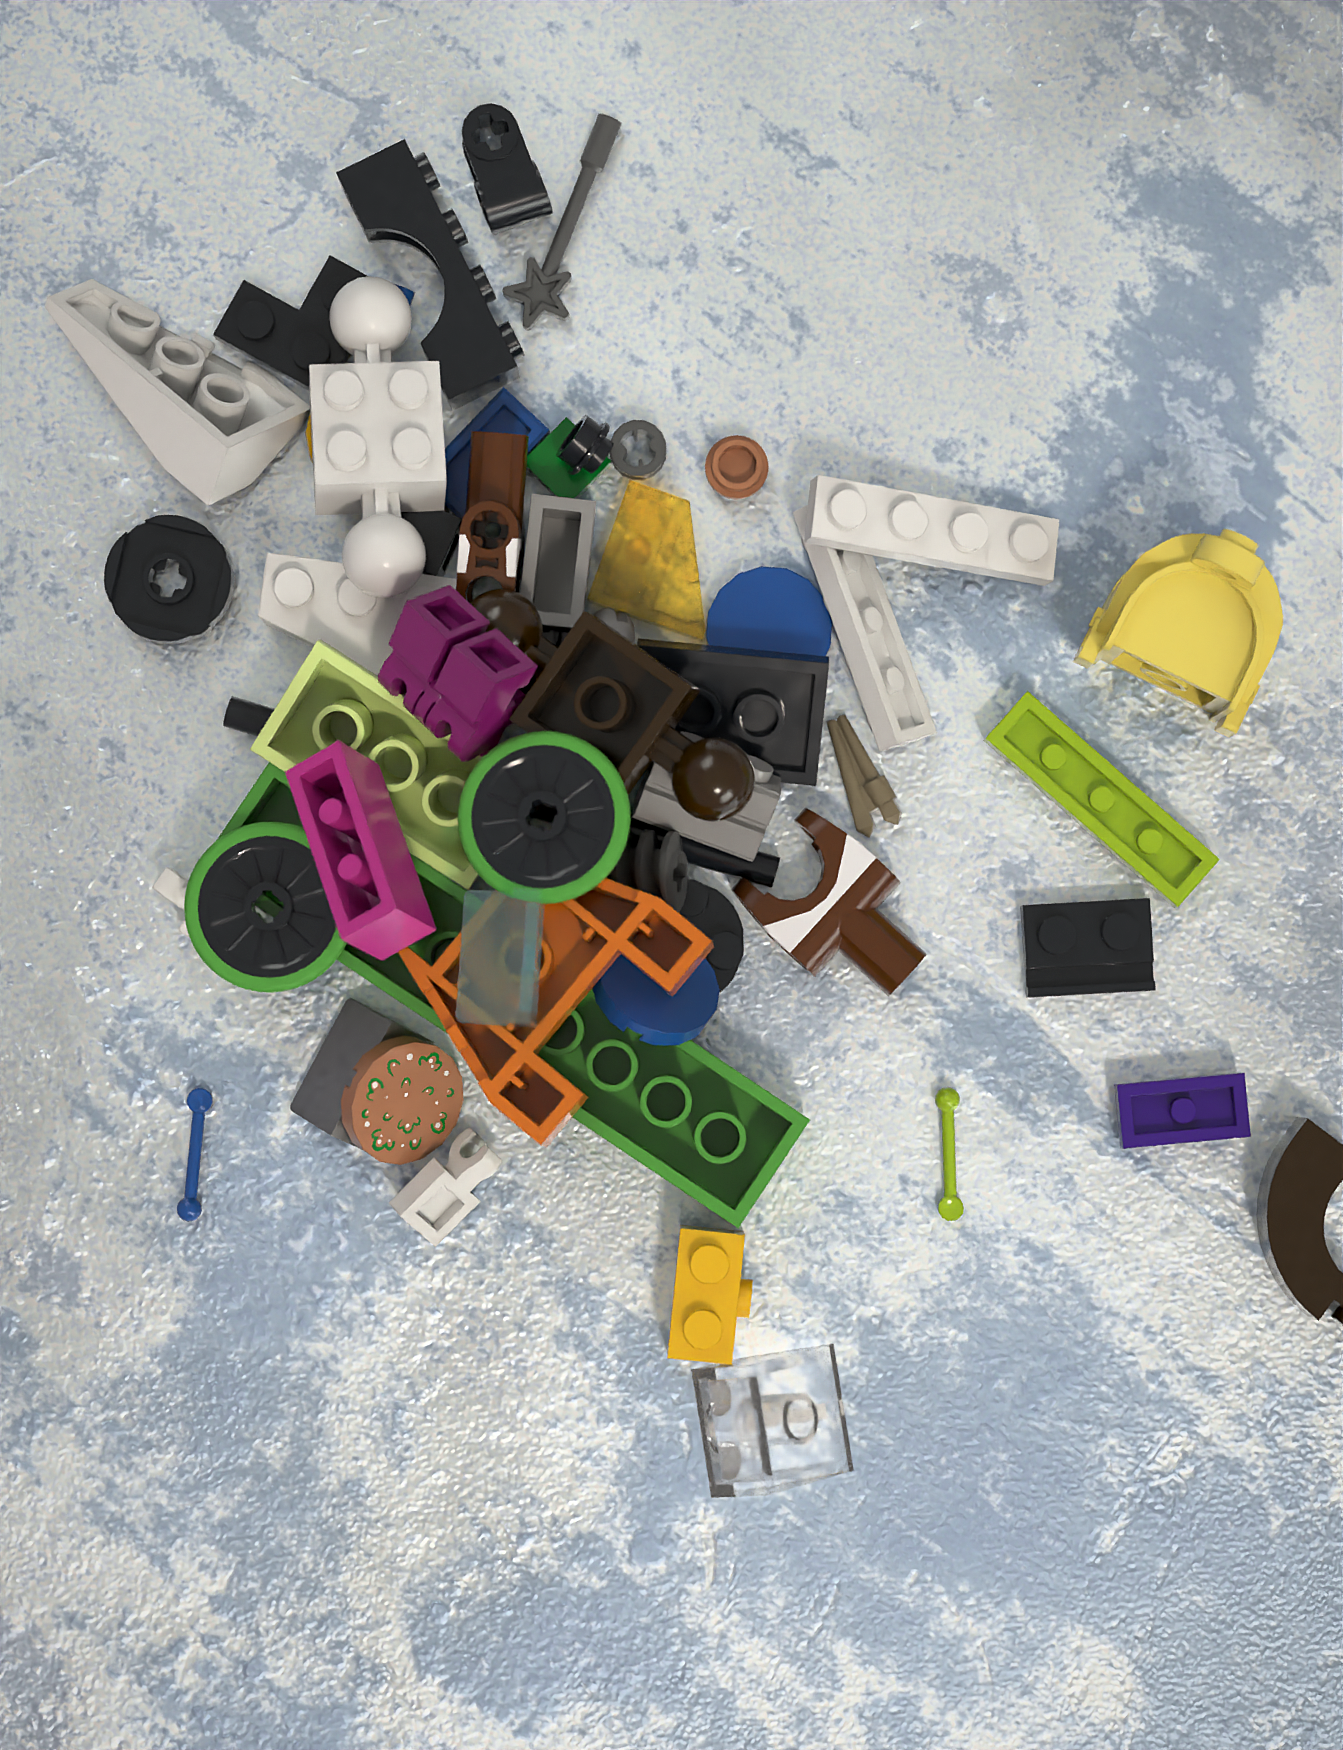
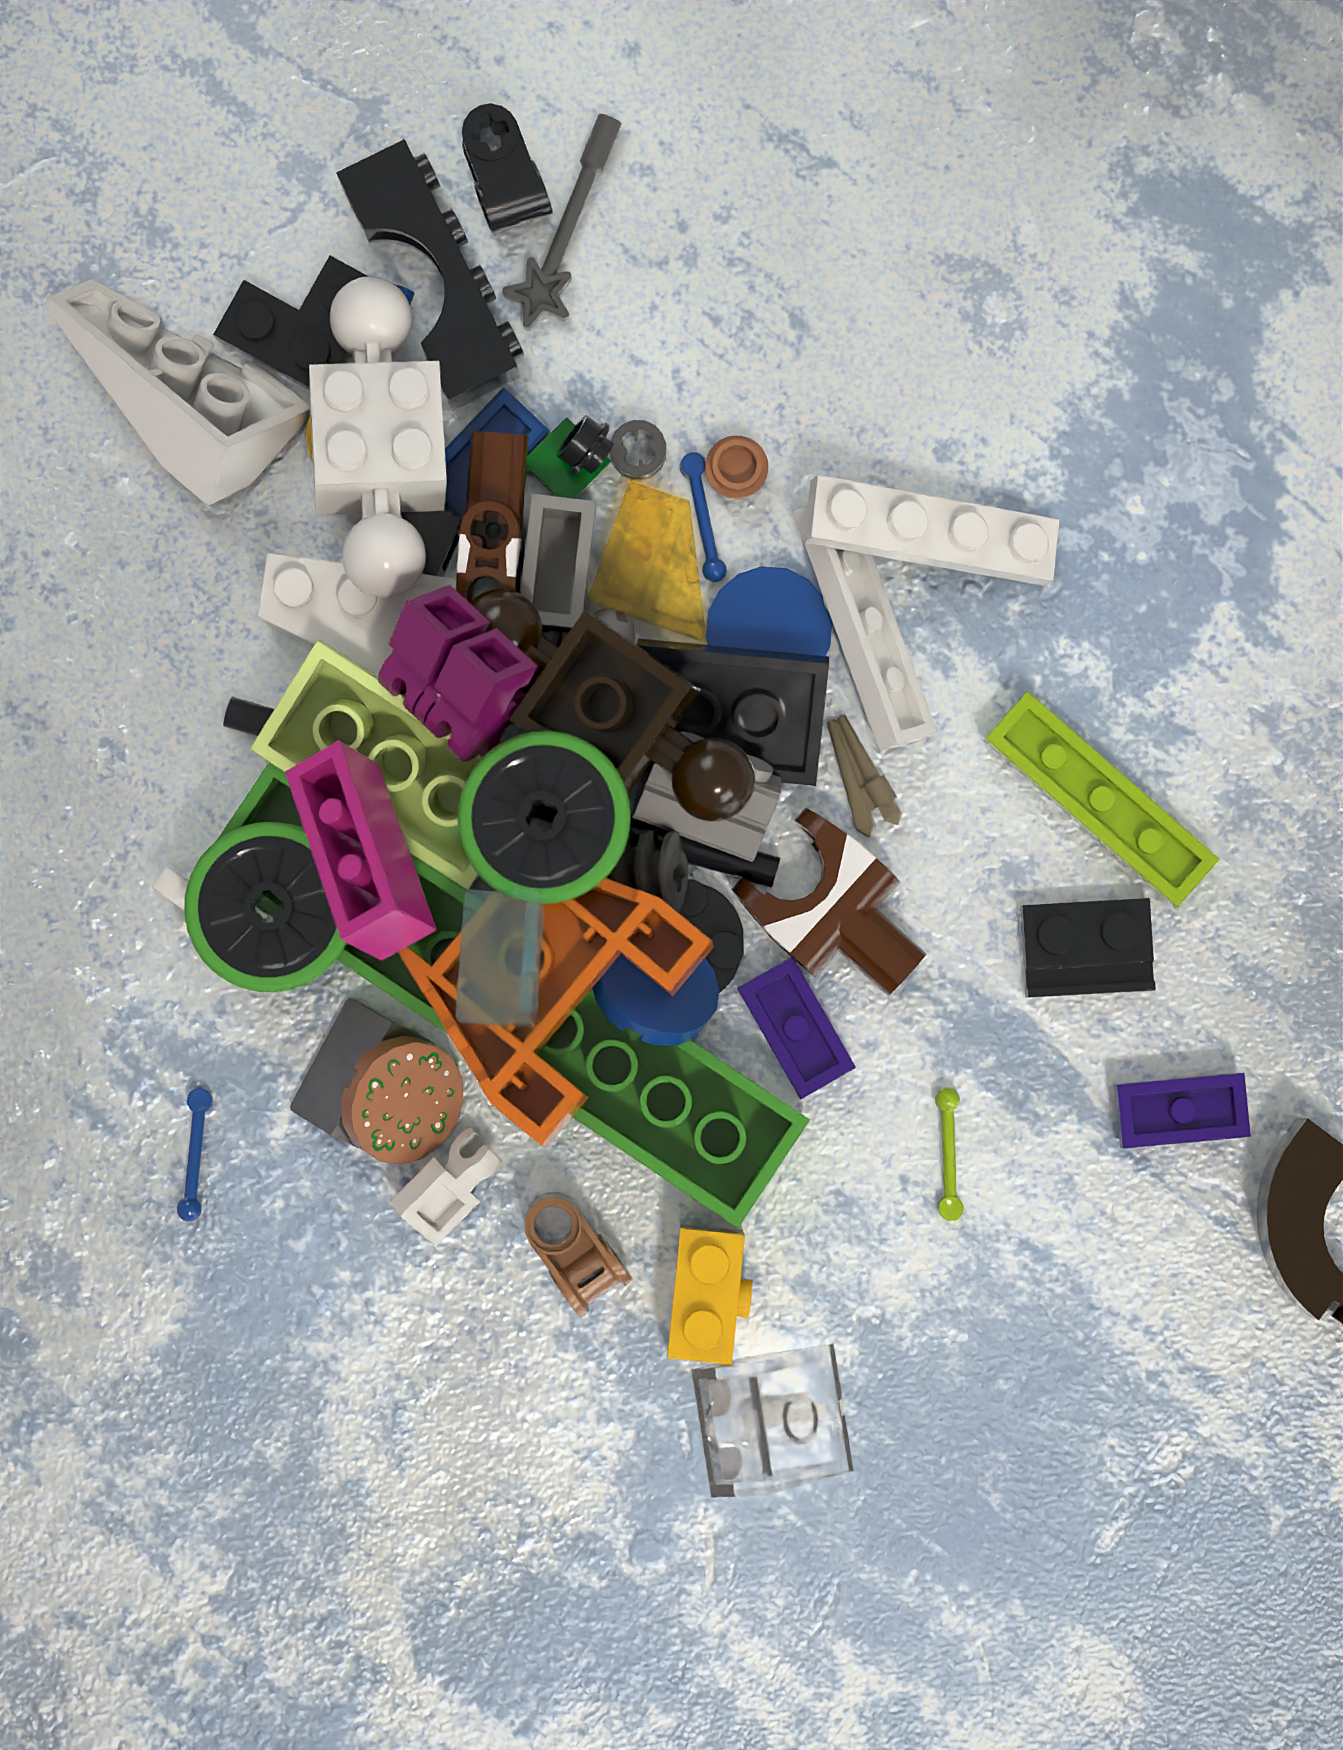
black plate [104,515,234,644] -> none
light yellow animal [1073,529,1283,738] -> none
none -> medium nougat piece [525,1192,633,1318]
none -> blue hinge [679,452,727,582]
none -> dark purple plate [737,956,856,1100]

